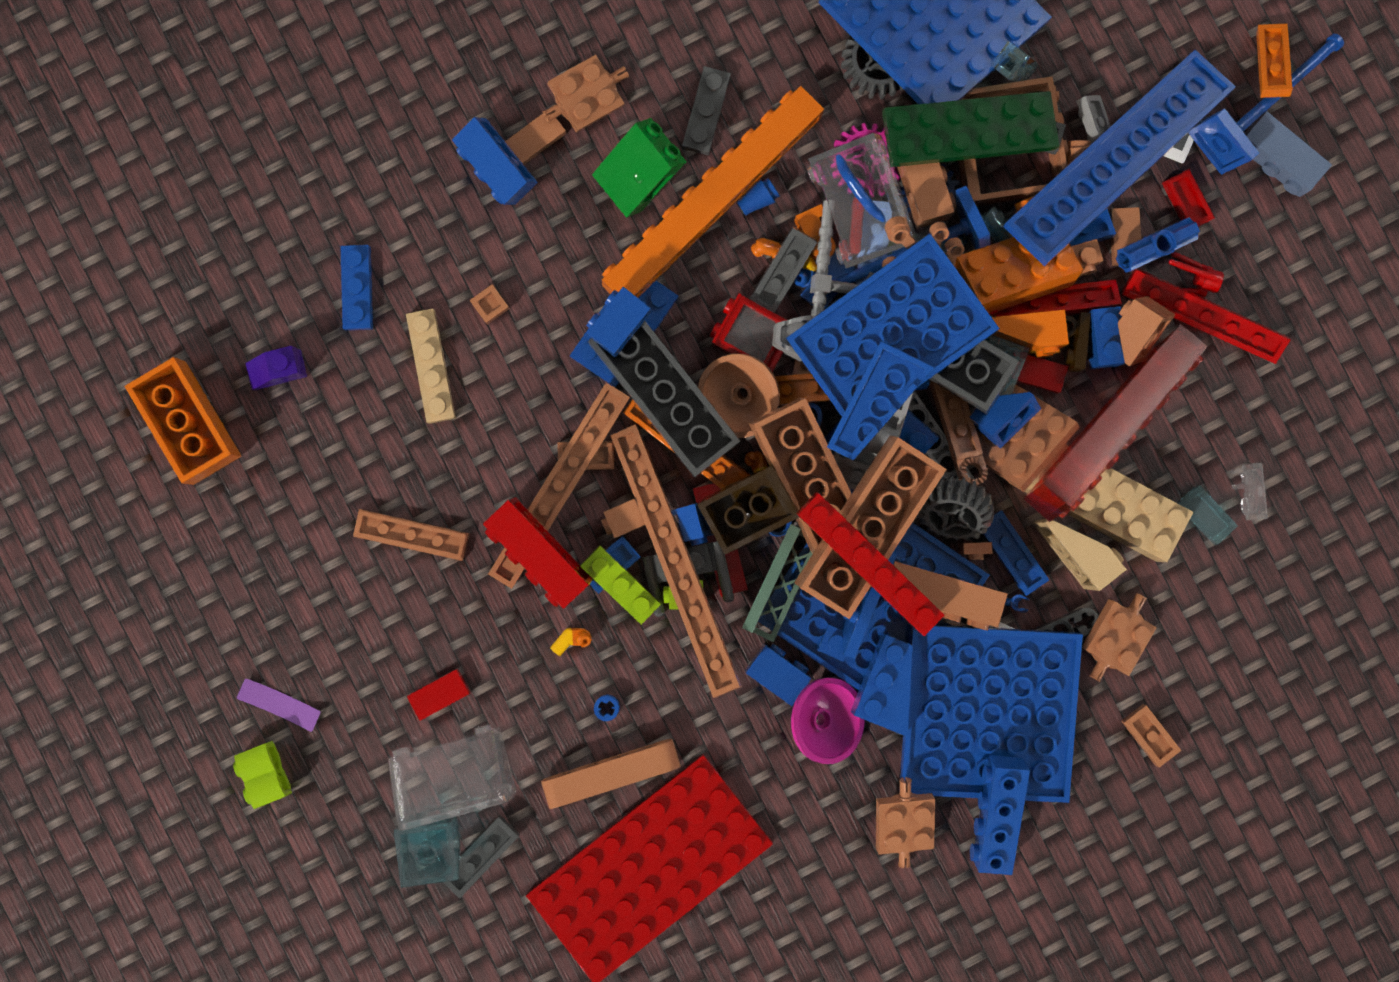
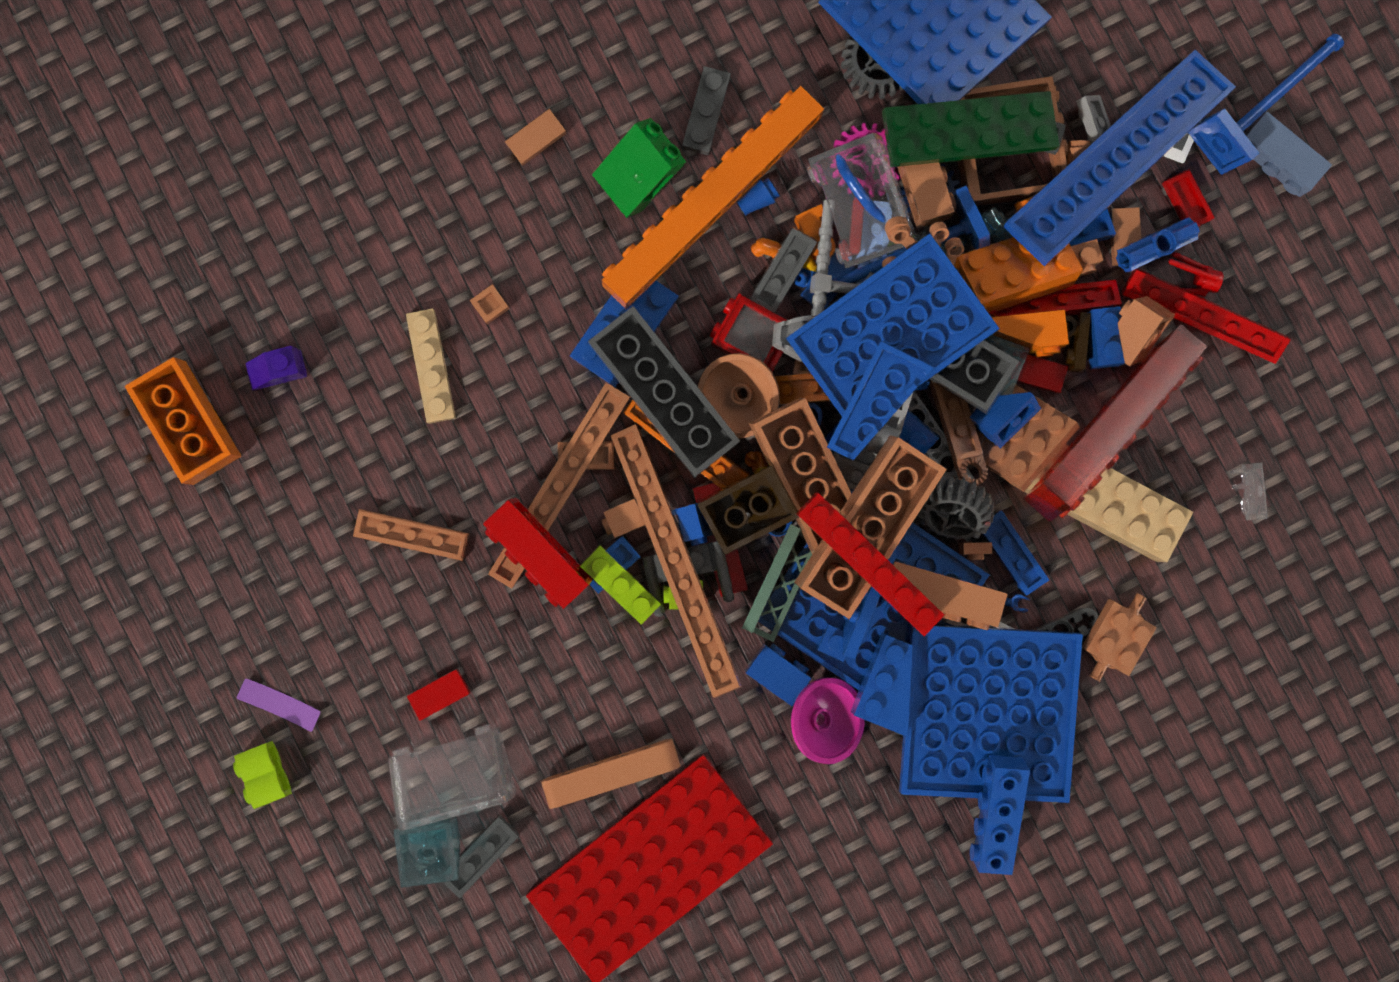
blue plate [340,245,373,330] -> none
blue brick [452,117,538,205] -> none
nougat plate [542,55,629,133] -> none
arm [550,628,592,656] -> none
blue brick [586,287,651,357] -> none
blue bush [594,694,620,721] -> none
nougat plate [876,777,935,868] -> none
clear light blue leg [991,41,1038,82] -> none
tan slope [1032,519,1127,591] -> none
nougat plate [1121,704,1181,768] -> none
clear light blue tile [1177,485,1238,545] -> none
orange plate [1256,23,1293,98] -> none

